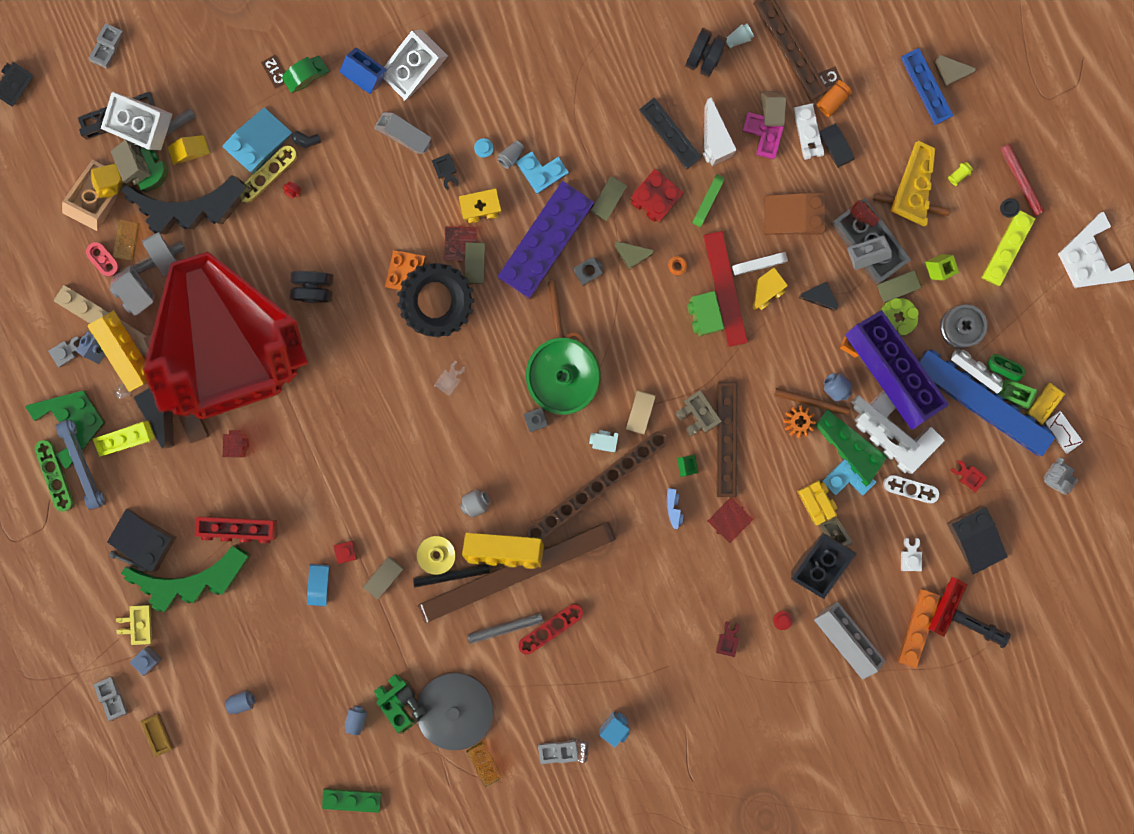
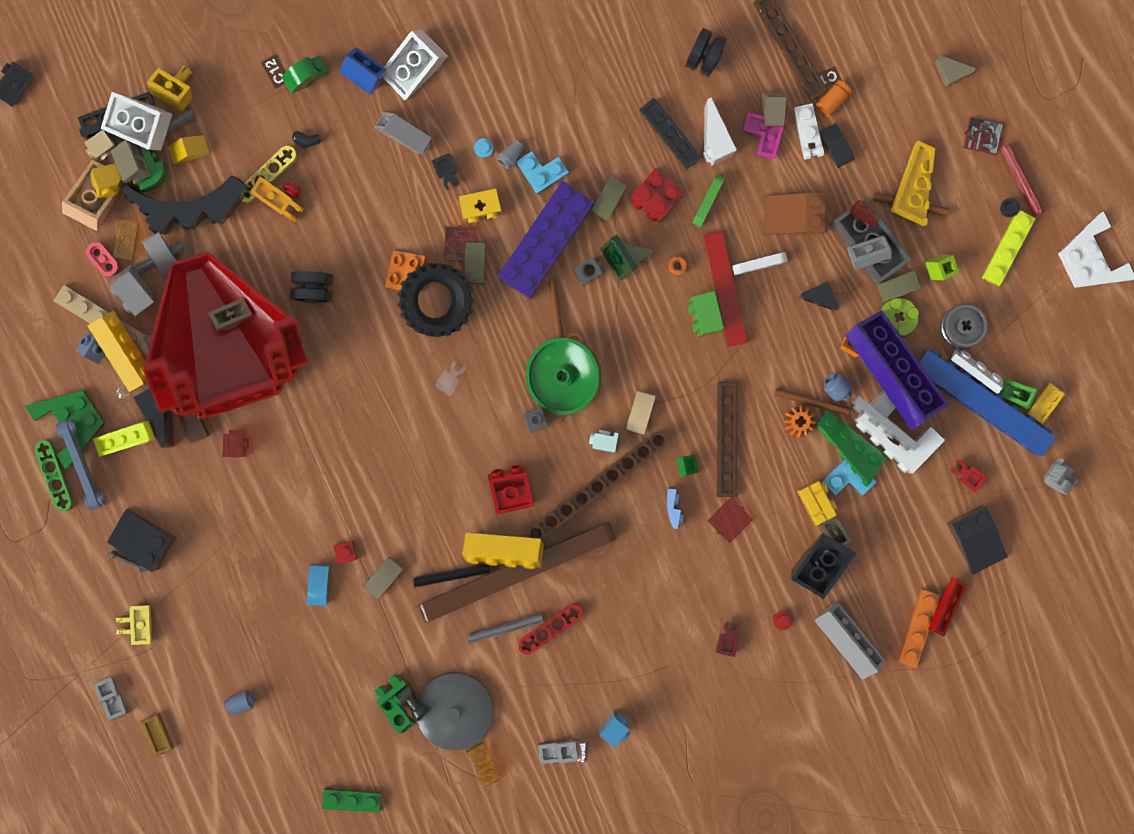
light grey plate [48,337,81,367] -> none
light grey slope [89,23,123,69] -> none
green arch [121,545,252,612] -> none
sand blue brick [130,646,162,676] -> none
red brick [195,516,277,543] -> none
medium azure slope [222,108,293,174] -> none
sand blue brick [345,705,367,735] -> none
light yellow dish [417,536,455,575] -> none
light grey head [460,489,490,517] -> none
dark tan plate [676,390,722,437] -> none
light aqua cone [726,23,754,48] -> none
yellow slope [753,268,788,310] -> none
white beam [883,475,939,503] -> none
blue plate [901,48,953,125] -> none
white plate [901,538,922,571] -> none
neon yellow pin [948,162,973,186] -> none
black pin [952,609,1011,649] -> none
green plate [987,354,1026,381] -> none
white tile [1044,411,1083,453] -> none
none -> tan brick [84,130,117,162]
none -> yellow brick [147,65,193,112]
none -> dark tan slope [208,298,252,330]
none -> light orange hinge [250,176,304,222]
none -> red plate [488,465,534,515]
none -> dark green tile [600,235,638,281]
none -> piece [963,117,1003,155]

